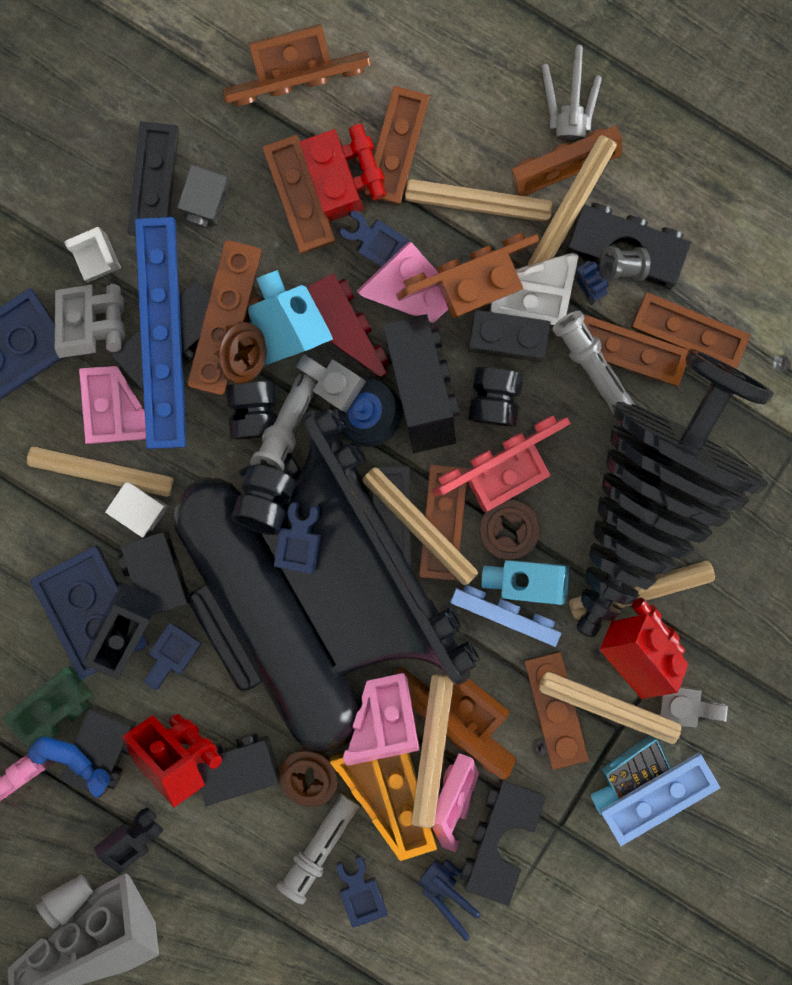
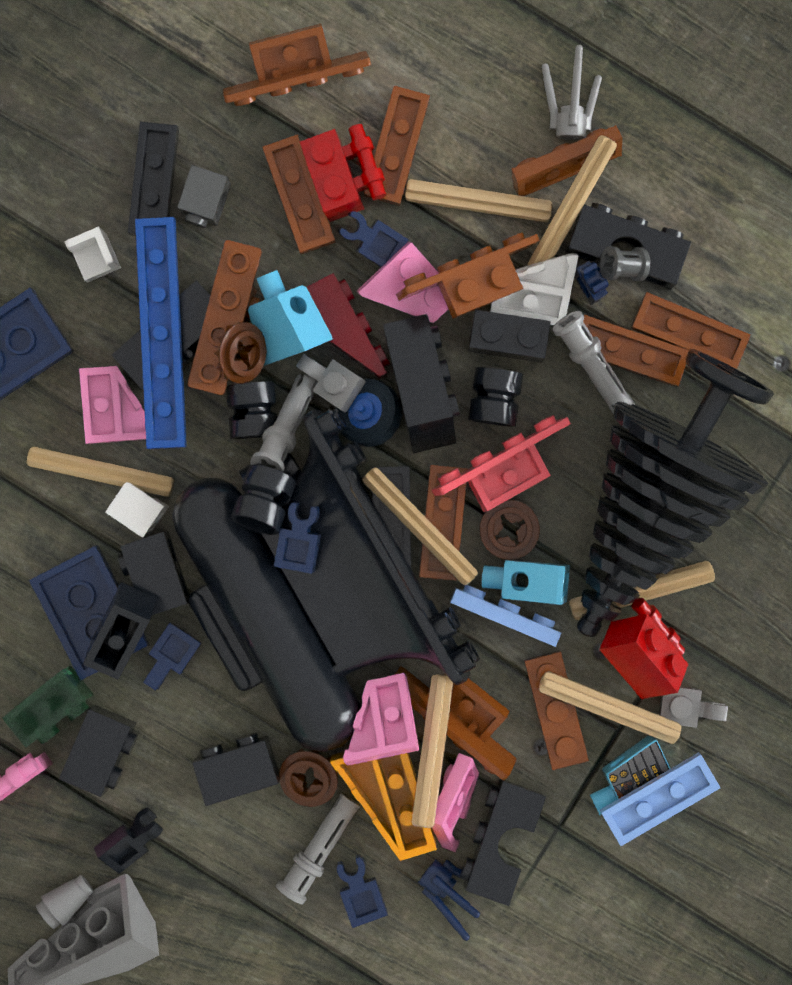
blue arm [28,736,110,798] -> none
light grey plate [55,284,125,358] -> none
red brick [122,714,222,808] -> none

